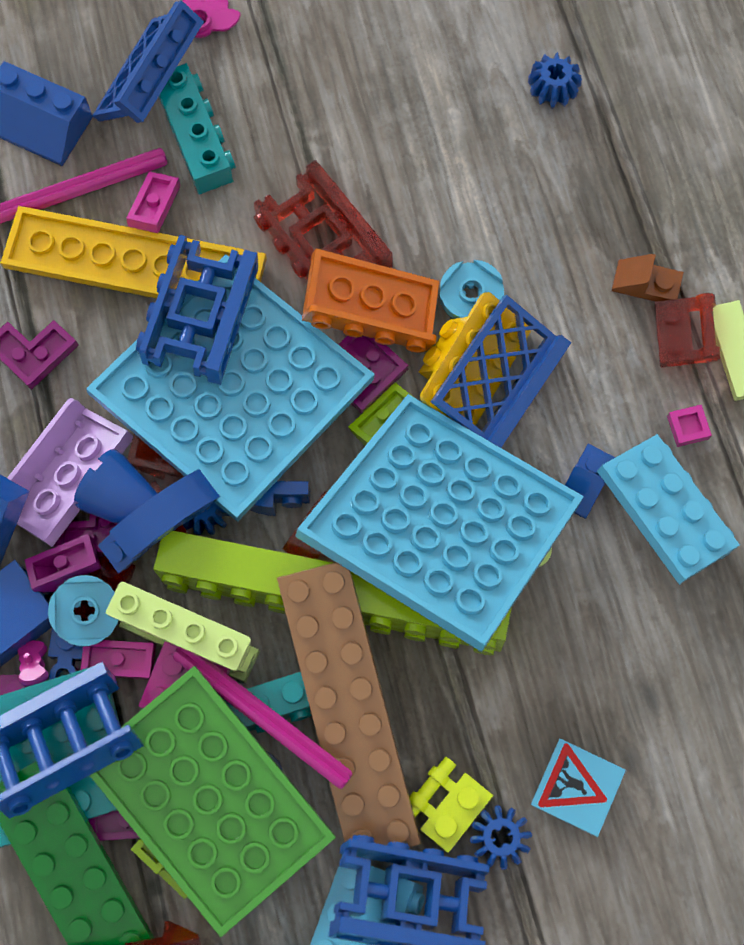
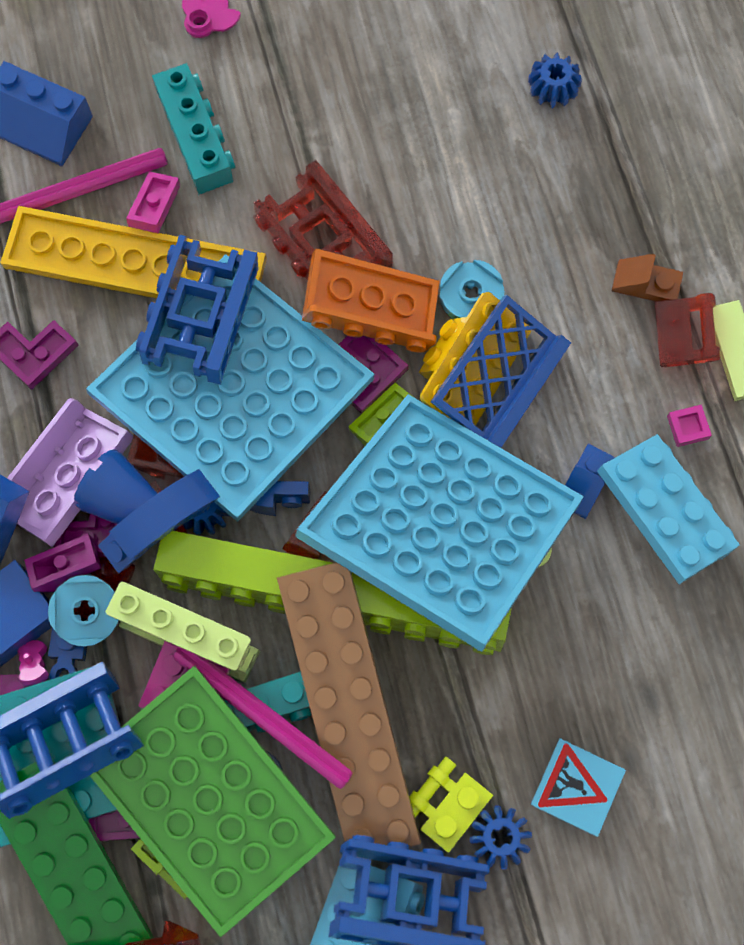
dark pink plate [80,640,156,680] -> none
blue fence [92,0,204,123] -> none

